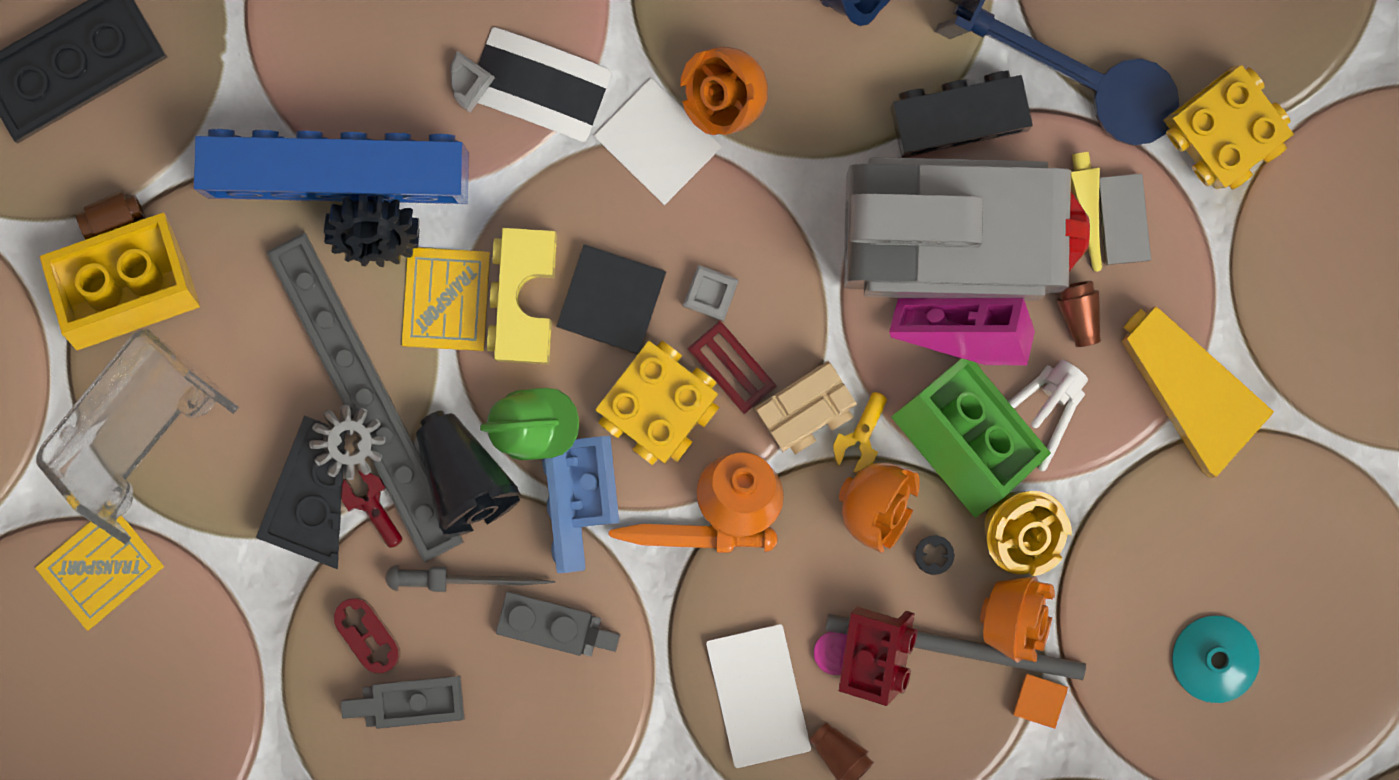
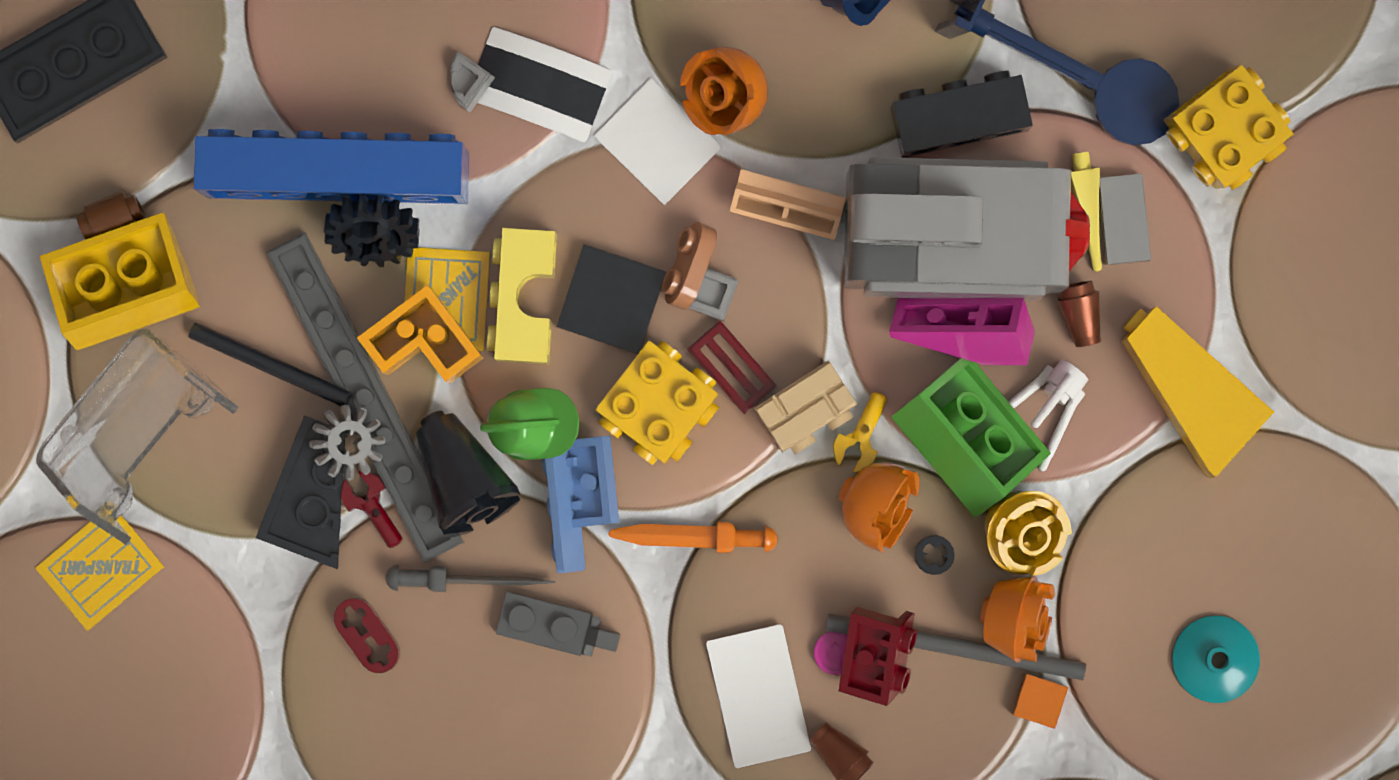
dark grey hinge [341,675,465,729] -> none
orange cone [697,453,784,537] -> none
none -> black bar [188,323,352,406]
none -> light orange brick [357,285,484,384]
none -> nougat plate [661,222,717,310]
none -> light nougat piece [729,169,846,240]

